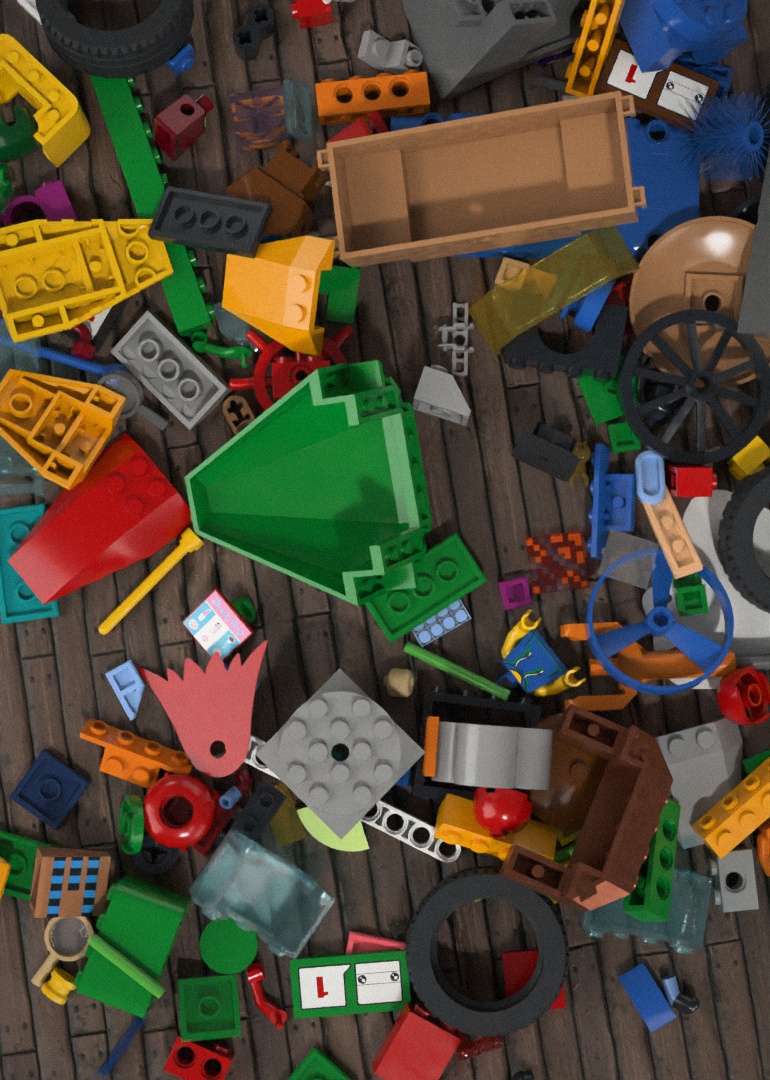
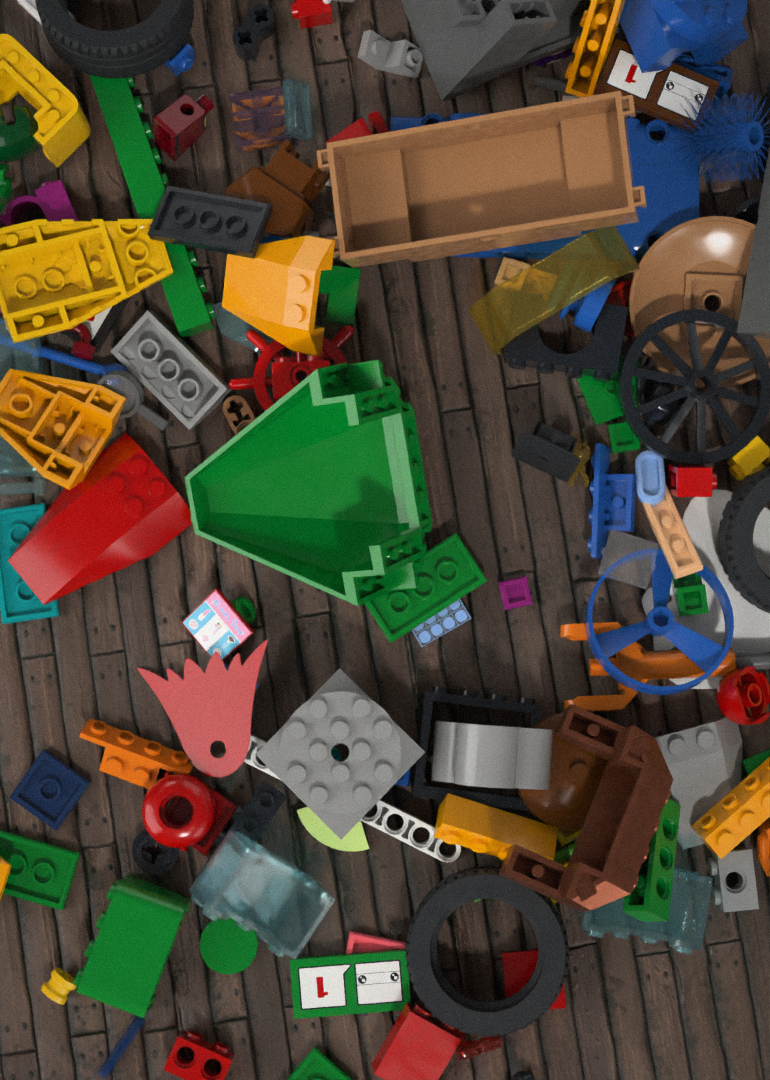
nougat slope [29,846,115,918] -> none
piece [31,916,96,987] -> none
bright green bar [87,933,166,999] -> none
yellow piece [98,527,205,635] -> none
light blue tile [105,660,145,721] -> none
green tile [119,795,144,854] -> none
green tile [177,974,241,1042] -> none
green piece [192,331,252,368] -> none
arm [219,769,253,809] -> none
red piece [247,962,287,1030] -> none
clear yellow tile [270,783,307,848] -> none
orange brick [315,70,430,126] -> none
tan piece [383,668,414,698] -> none
bright green bar [404,641,512,702] -> none
light grey slope [413,365,471,426] -> none
orange tile [422,716,439,777] -> none
light grey piece [438,303,475,376] -> none
red cylinder [473,787,534,839] -> none
torso [495,609,586,697] -> none
clear red tile [525,531,590,595] -> none
blue slope [618,963,676,1033] -> none
arm [661,975,700,1014] -> none

